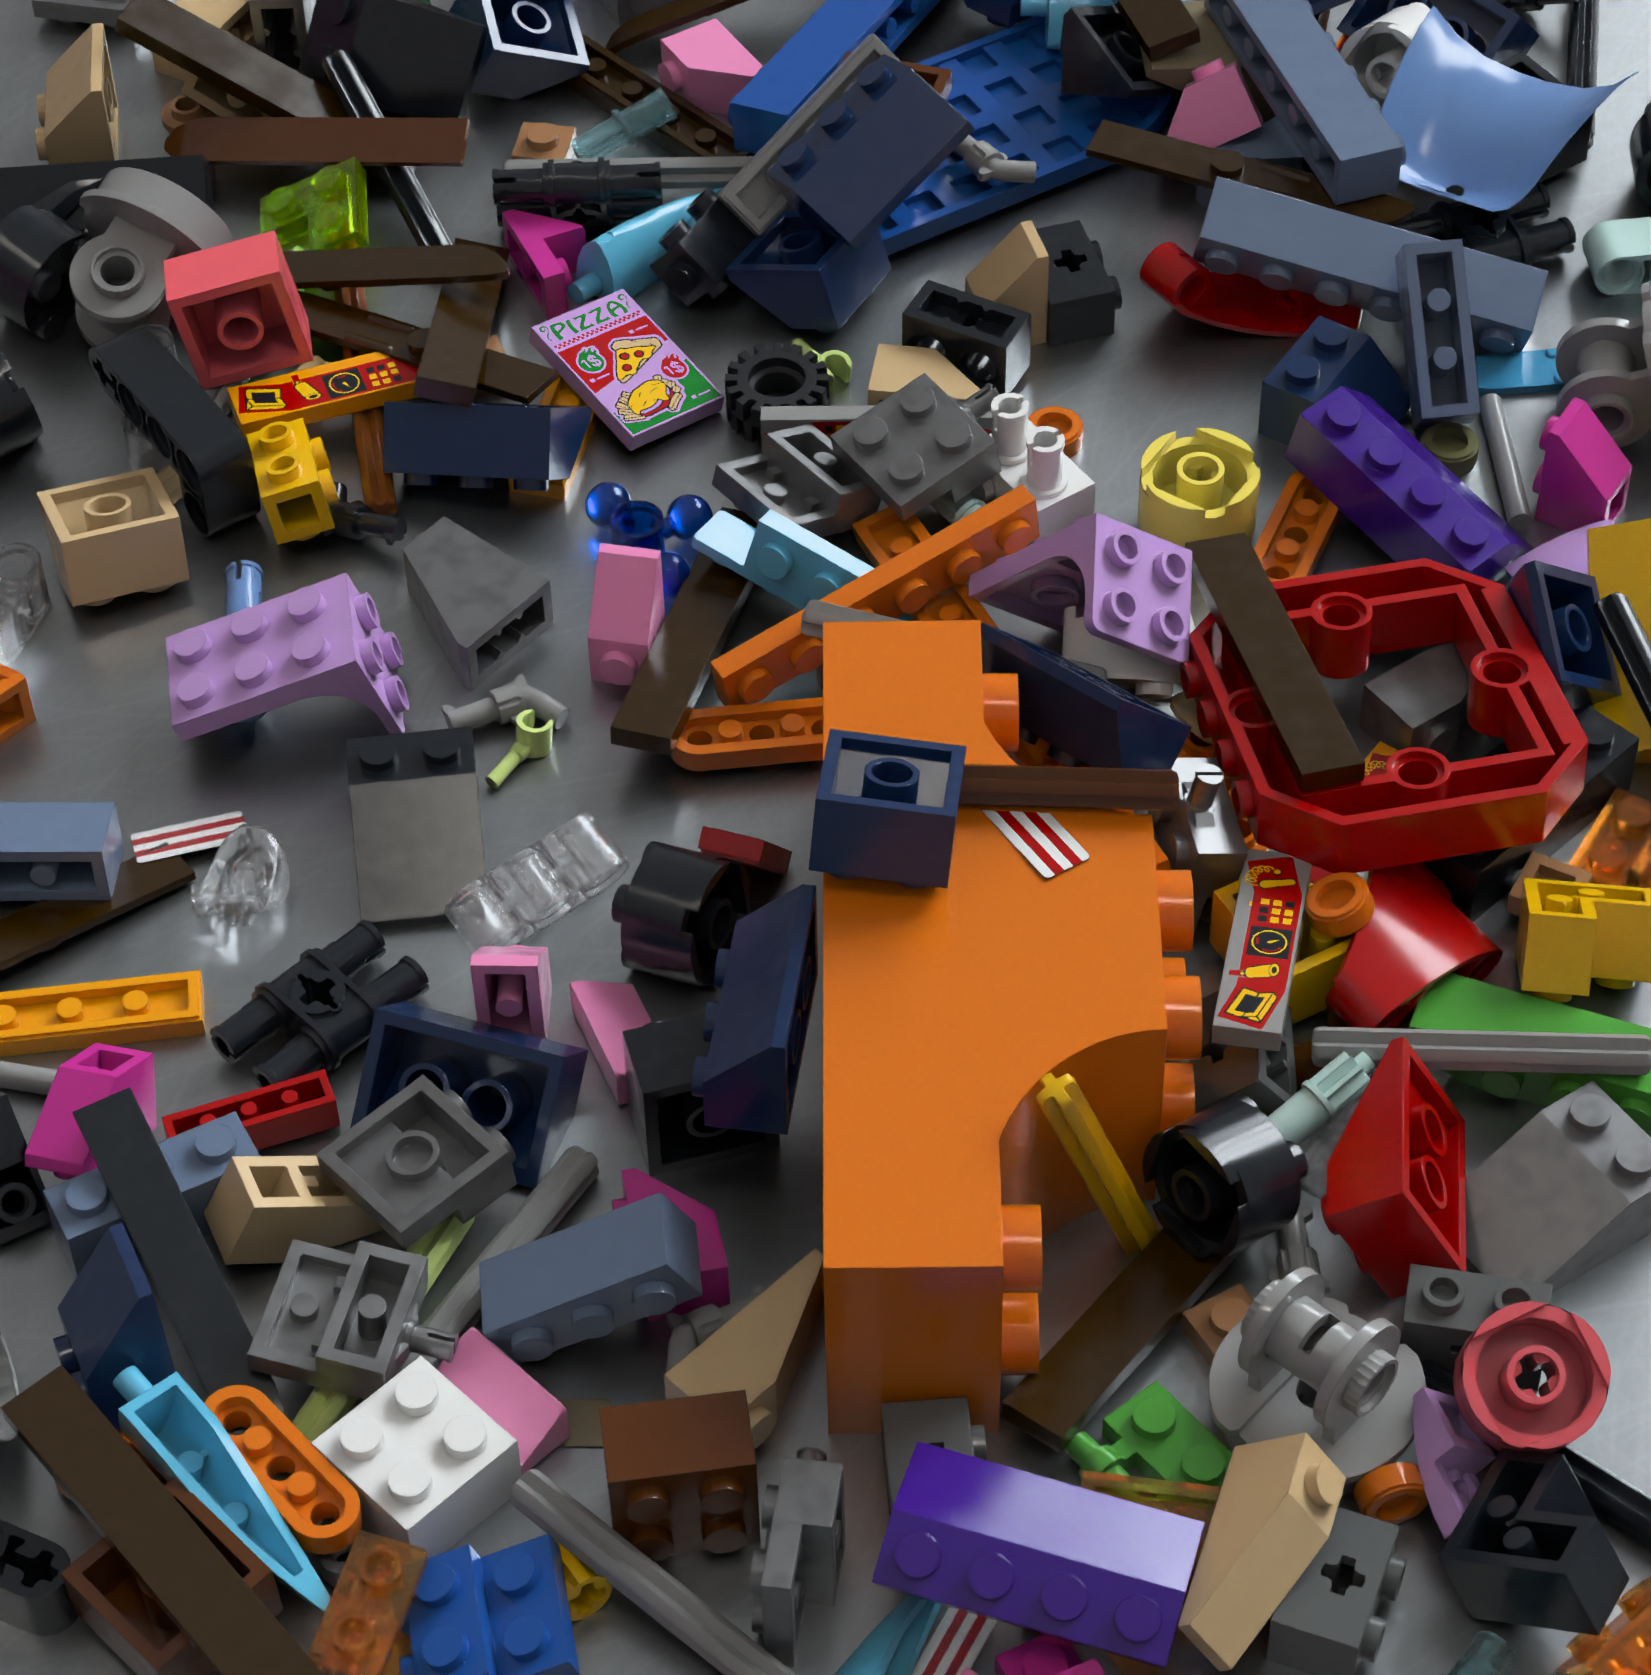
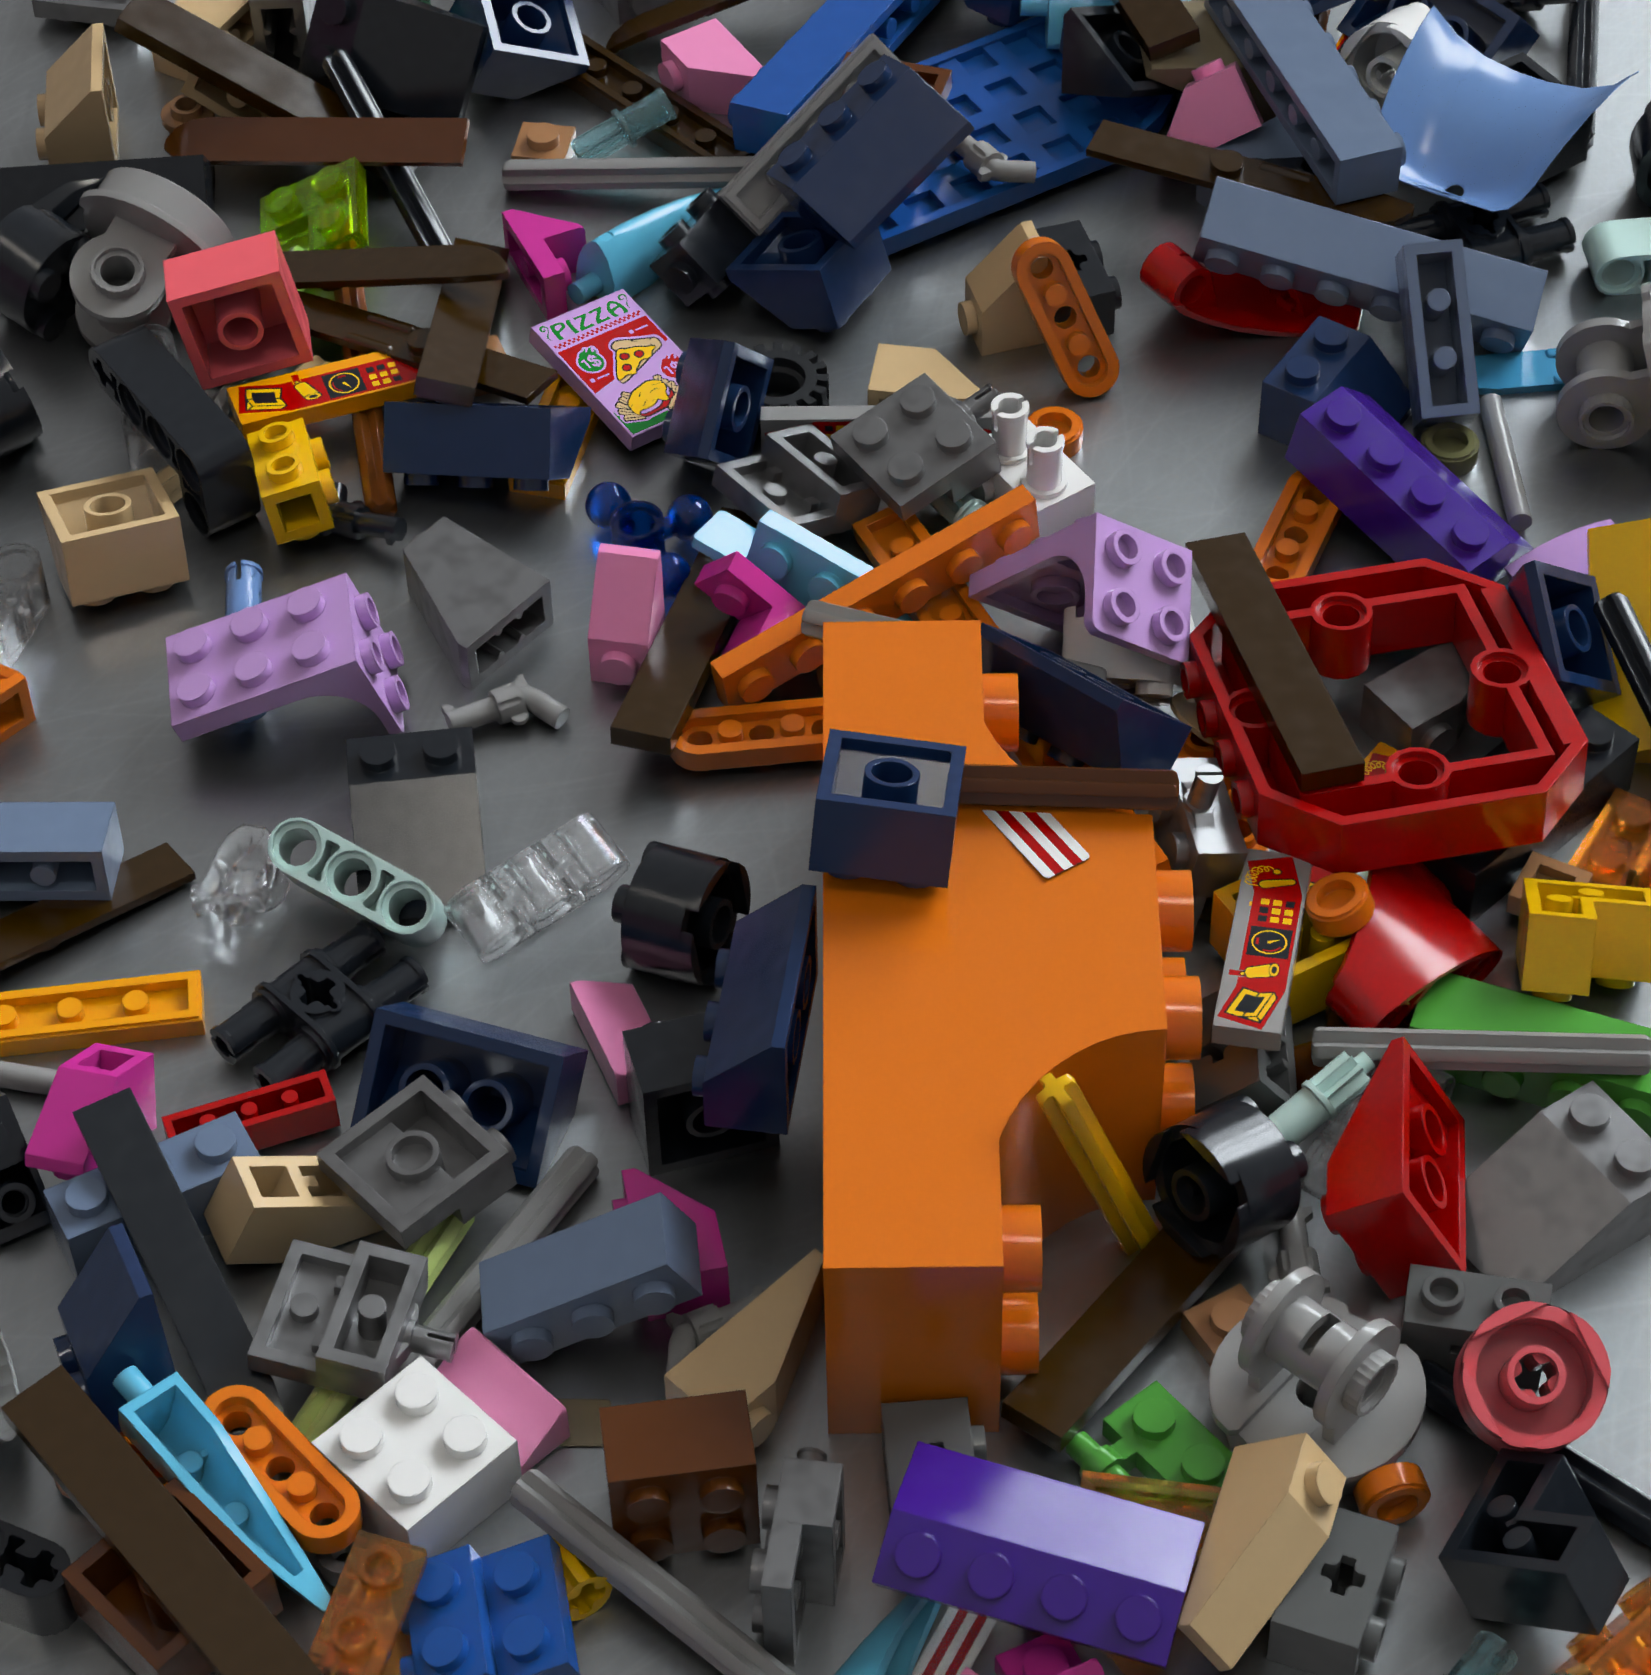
clear sticker [130,811,250,863] -> none
bright pink slope [470,945,552,1039] -> none
yellowish green hand [485,709,553,789] -> none
black pin [492,157,663,230] -> none
red tile [697,826,792,875] -> none
yellowish green hand [791,338,852,392] -> none
black brick [902,280,1031,394] -> none
light yellow brick [1138,428,1260,548] -> none
lavender slope [1413,1387,1496,1540] -> none
dark pink slope [1532,397,1633,532] -> none
none -> light aqua beam [268,817,447,948]
none -> dark blue slope [662,338,774,467]
none -> dark pink slope [694,551,806,655]
none -> orange plate [1011,237,1120,397]

